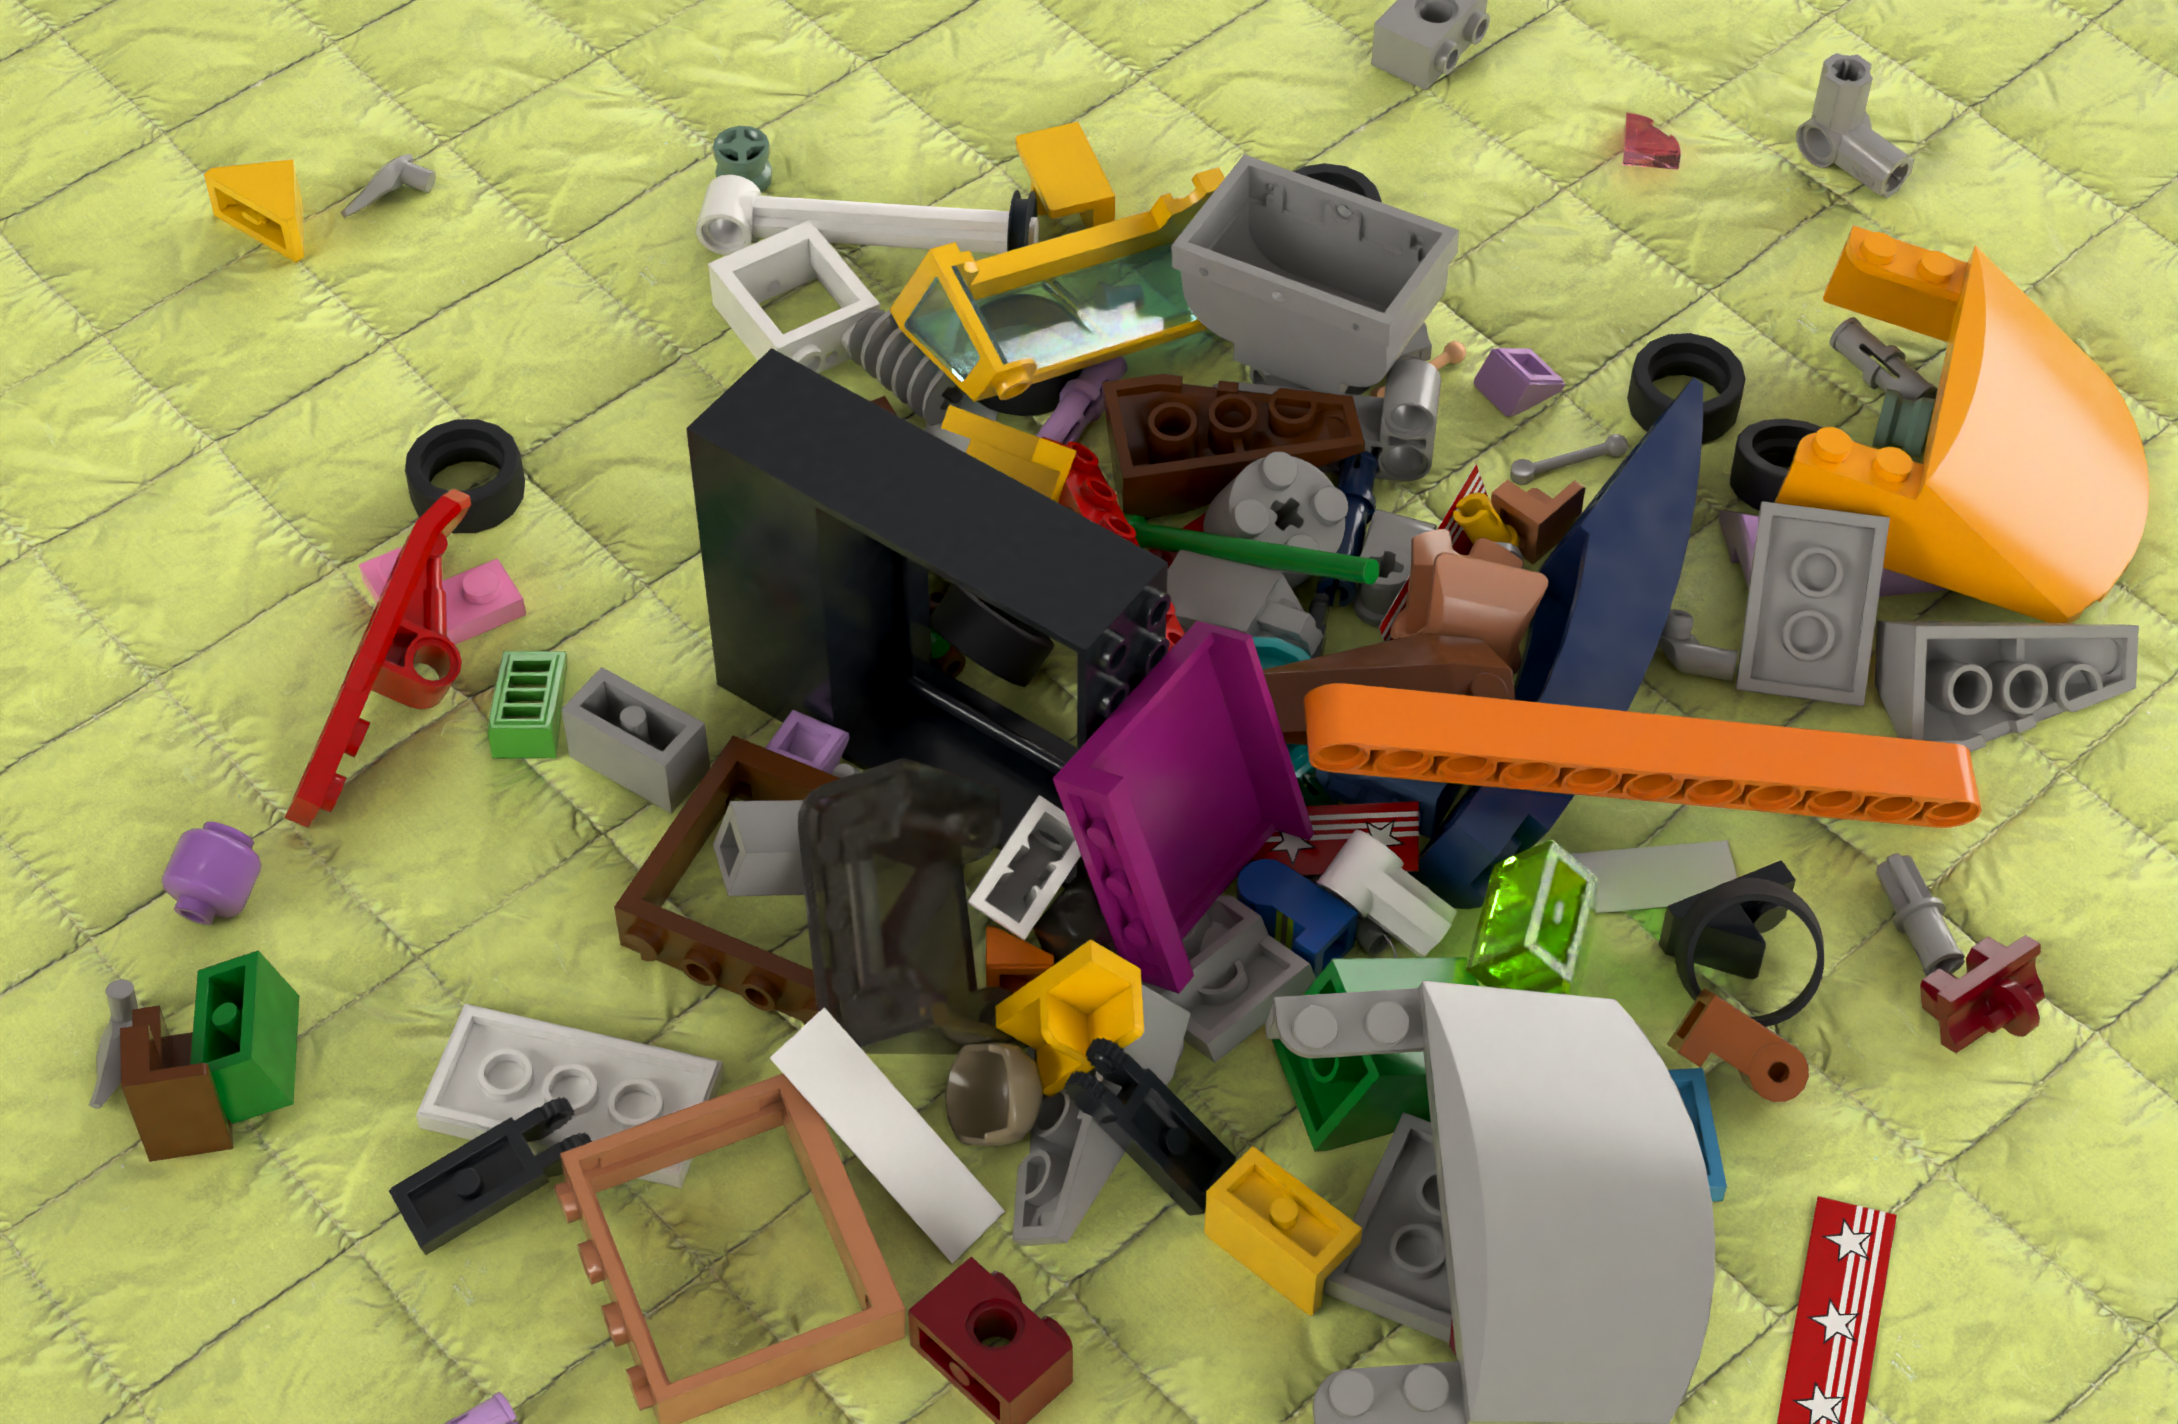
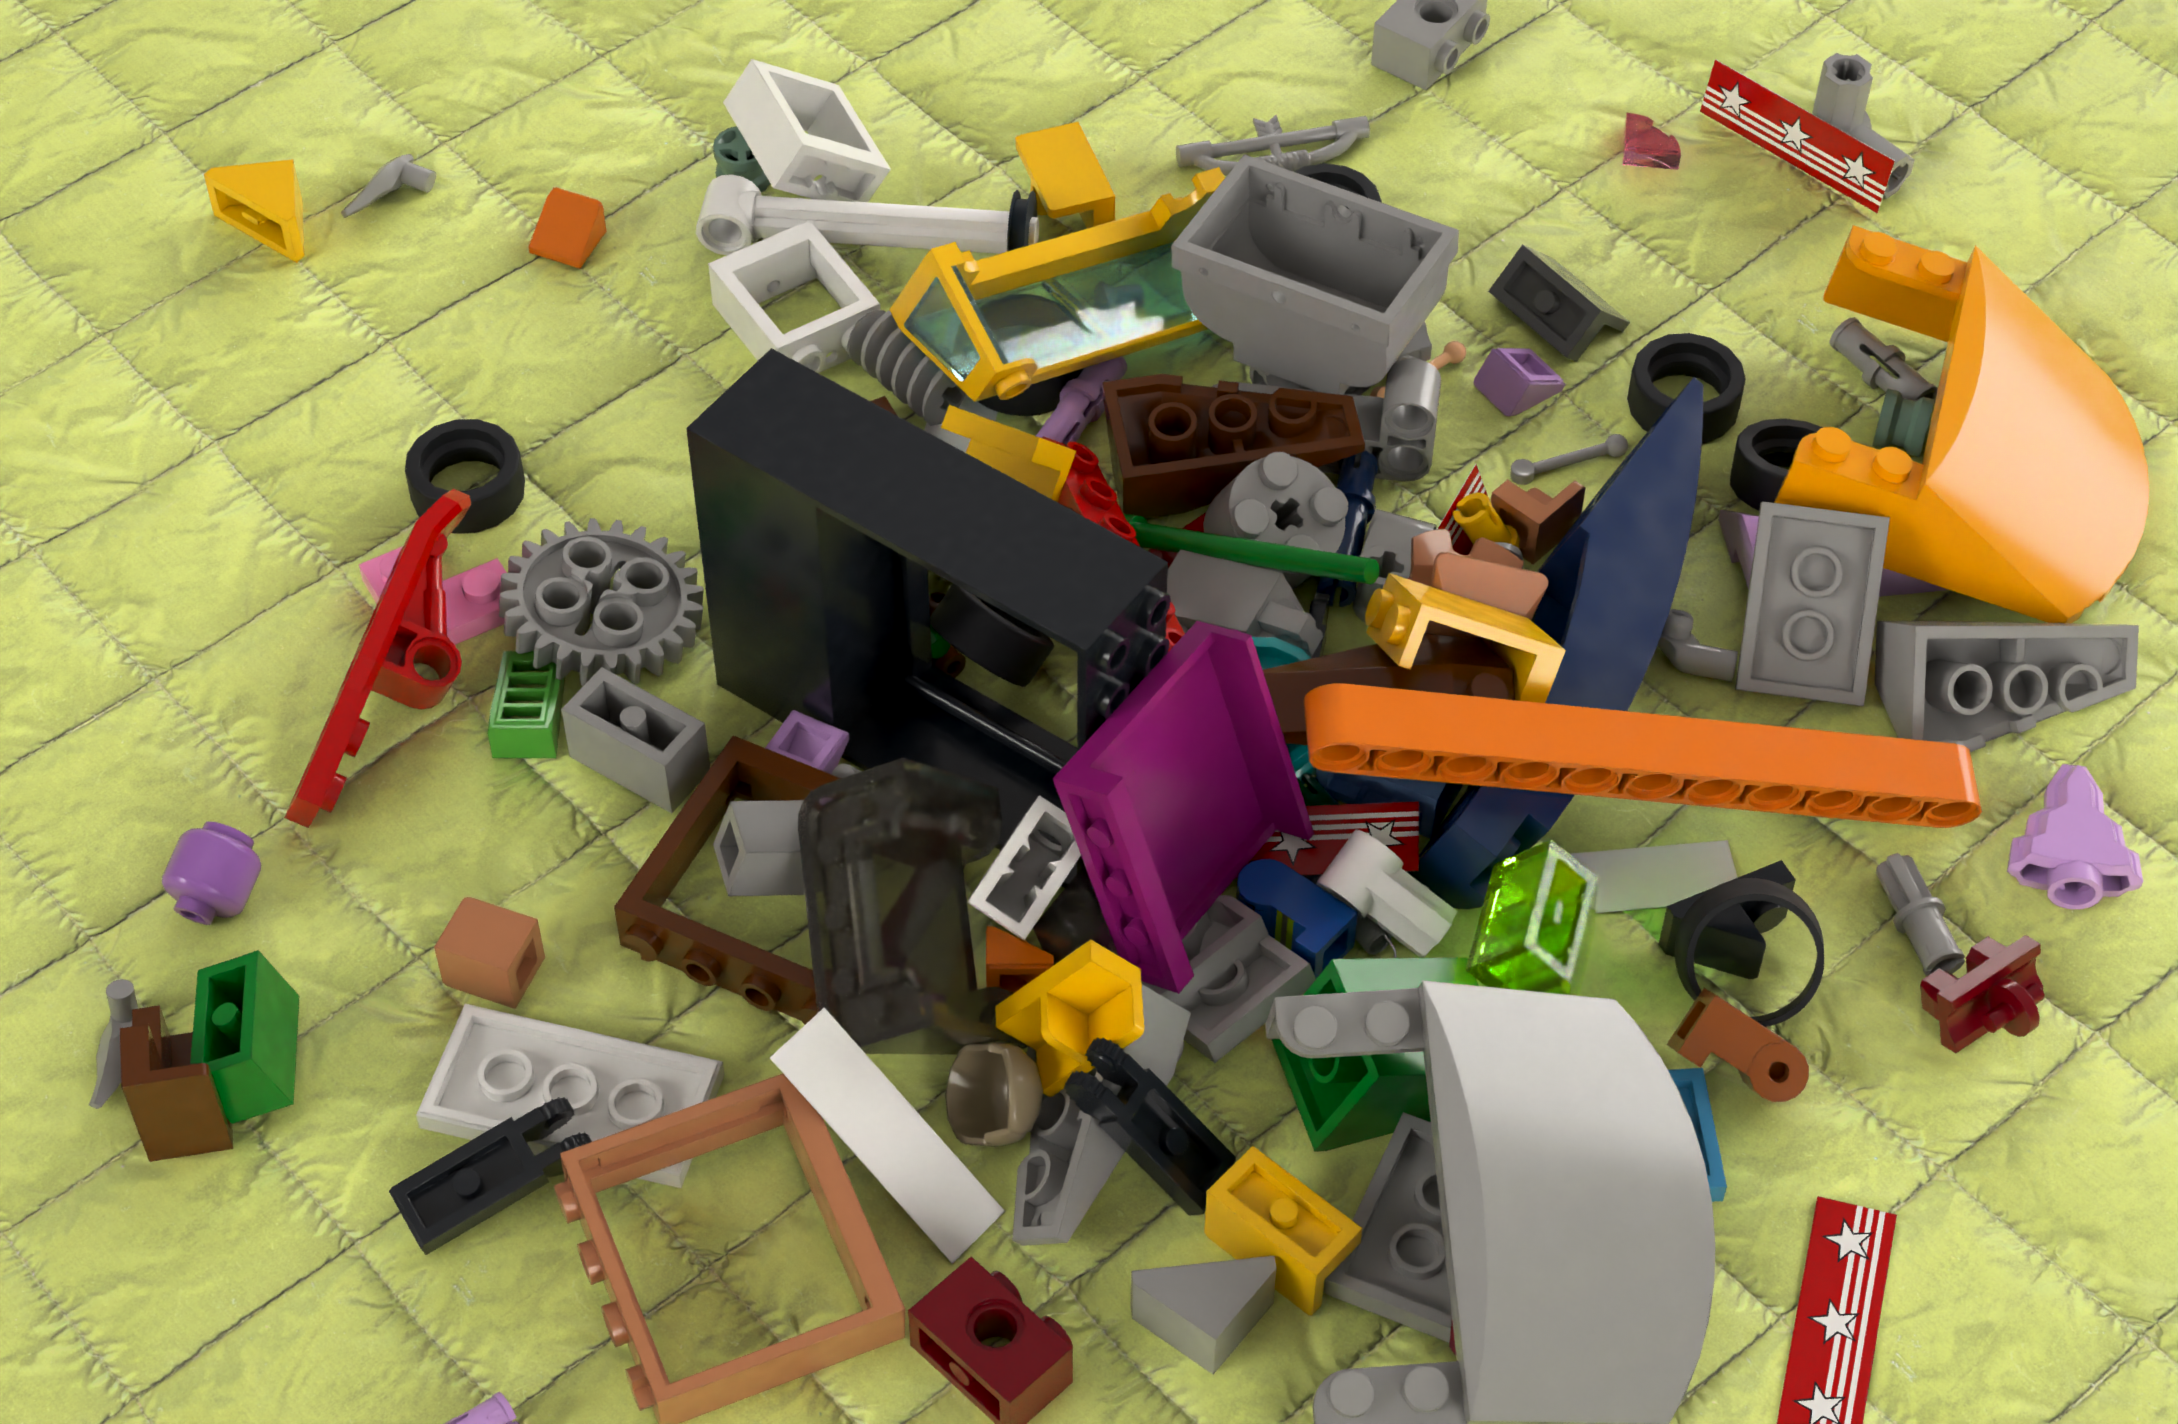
none -> nougat panel [434,897,545,1009]
none -> light grey gear [499,518,704,686]
none -> orange slope [529,187,607,268]
none -> white window [723,59,891,202]
none -> light grey slope [1131,1256,1277,1375]
none -> light grey piece [1176,115,1370,175]
none -> yellow panel [1365,573,1566,703]
none -> dark grey panel [1488,244,1630,362]
none -> red sticker [1700,59,1895,213]
none -> lavender rock [2007,764,2143,909]

